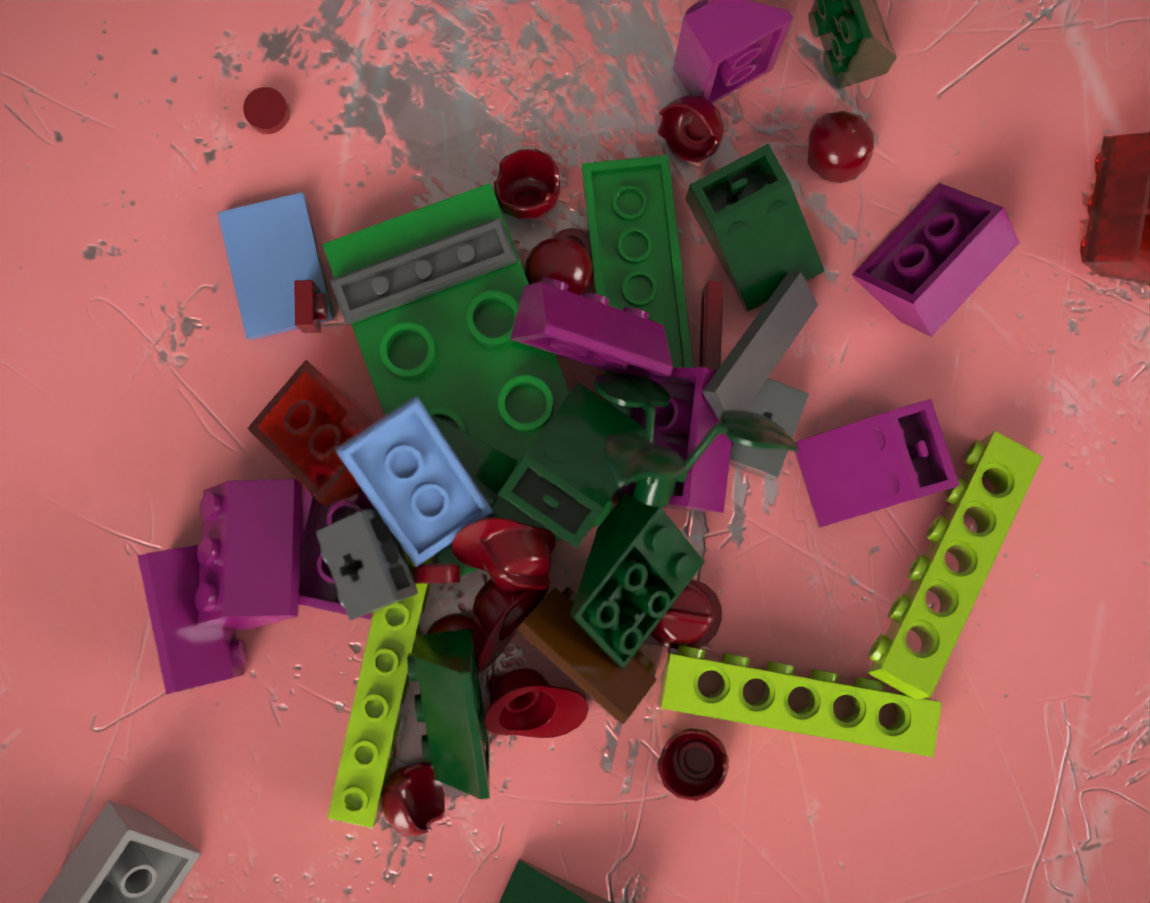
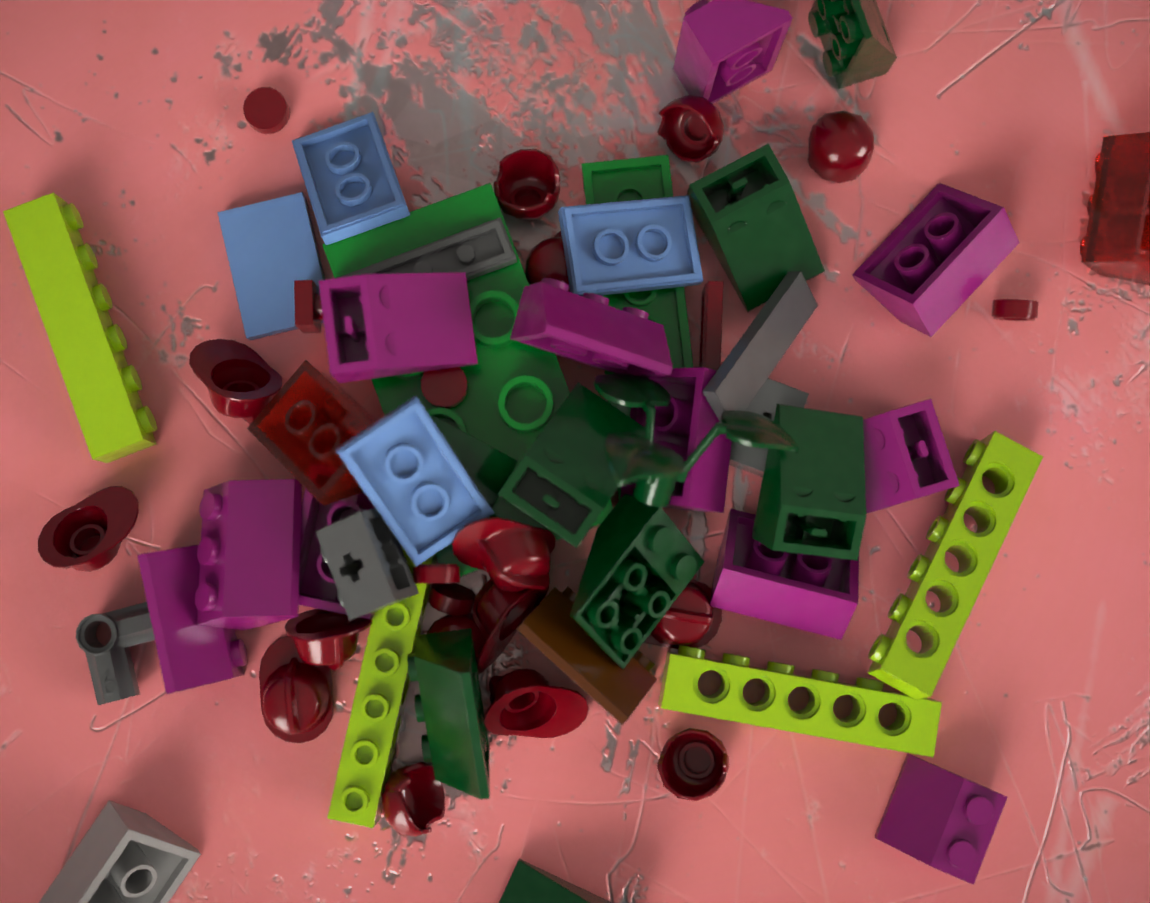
none -> lime brick [3,192,157,463]
none -> dark red piece [38,486,139,572]
none -> dark grey piece [76,602,155,705]
none -> dark red piece [189,339,282,425]
none -> dark red piece [259,636,334,743]
none -> dark red piece [285,609,373,671]
none -> medium blue tile [292,112,410,246]
none -> magenta slope [319,272,478,383]
none -> dark red tile [421,367,468,409]
none -> dark red tile [428,583,476,616]
none -> medium blue tile [558,195,703,296]
none -> magenta slope [710,508,859,640]
none -> dark green slope [752,404,866,560]
none -> magenta slope [875,753,1008,885]
none -> dark red tile [992,299,1039,321]

